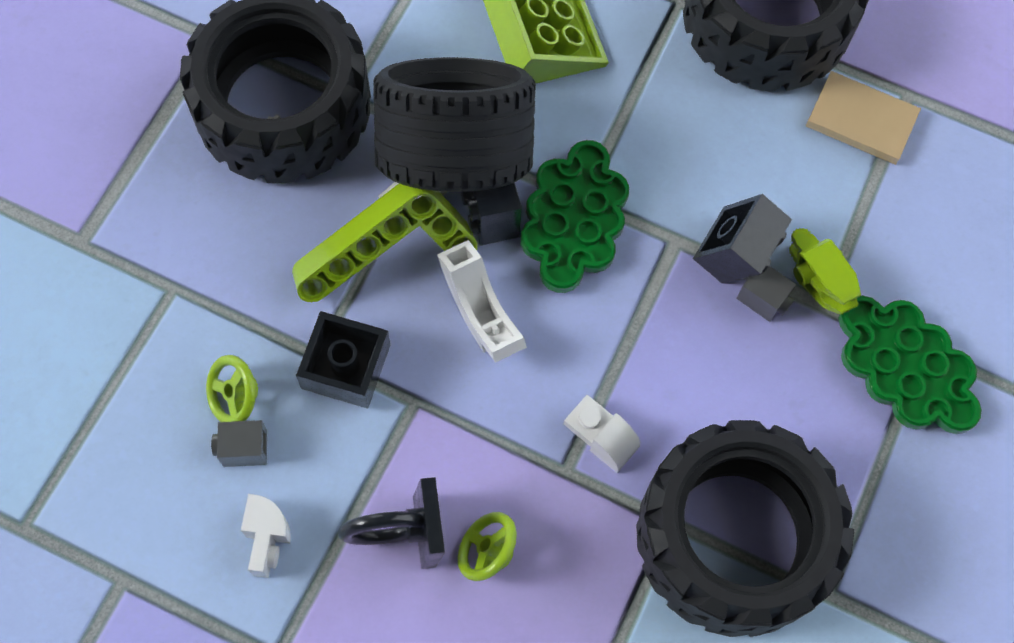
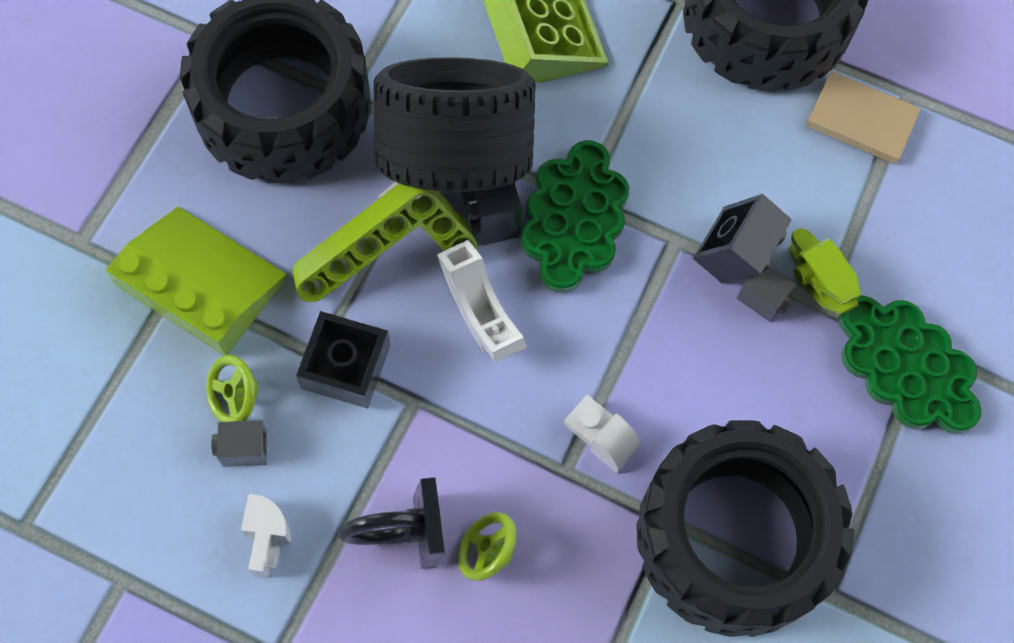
none -> lime slope [105,206,288,356]

